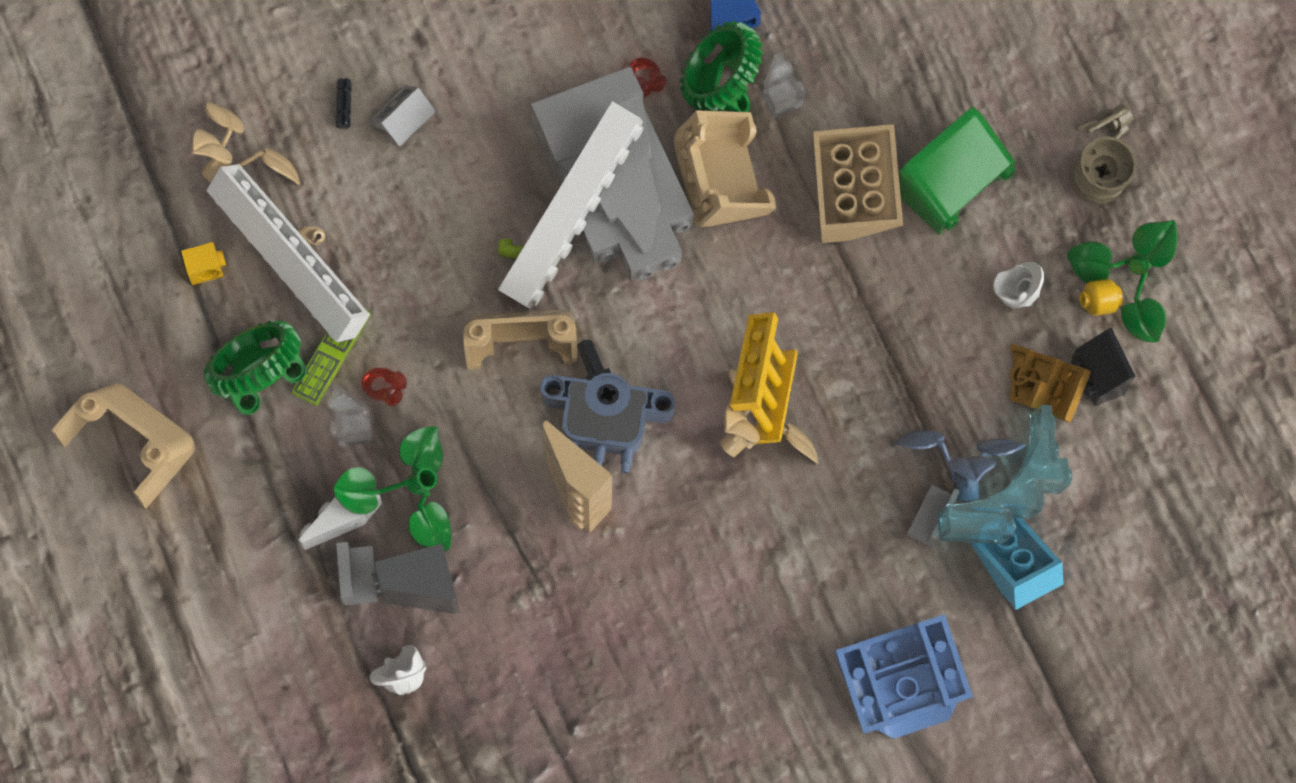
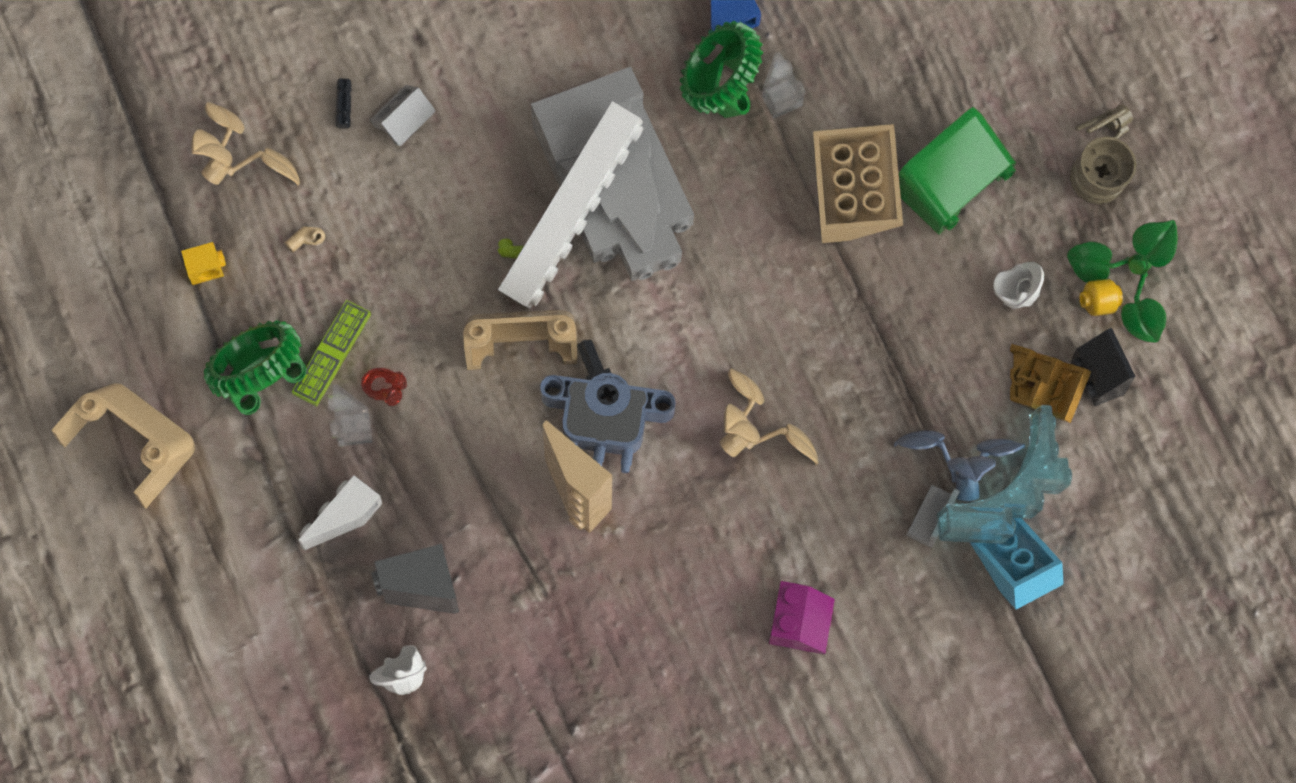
white brick [207,164,370,342] -> none
green plant [333,426,451,551] -> none
light grey panel [336,542,378,606] -> none
clear red piece [628,57,666,98] -> none
tan windscreen [674,111,776,227] -> none
yellow fence [730,312,798,444] -> none
medium blue slope [834,614,973,739] -> none
none -> magenta slope [769,581,835,655]

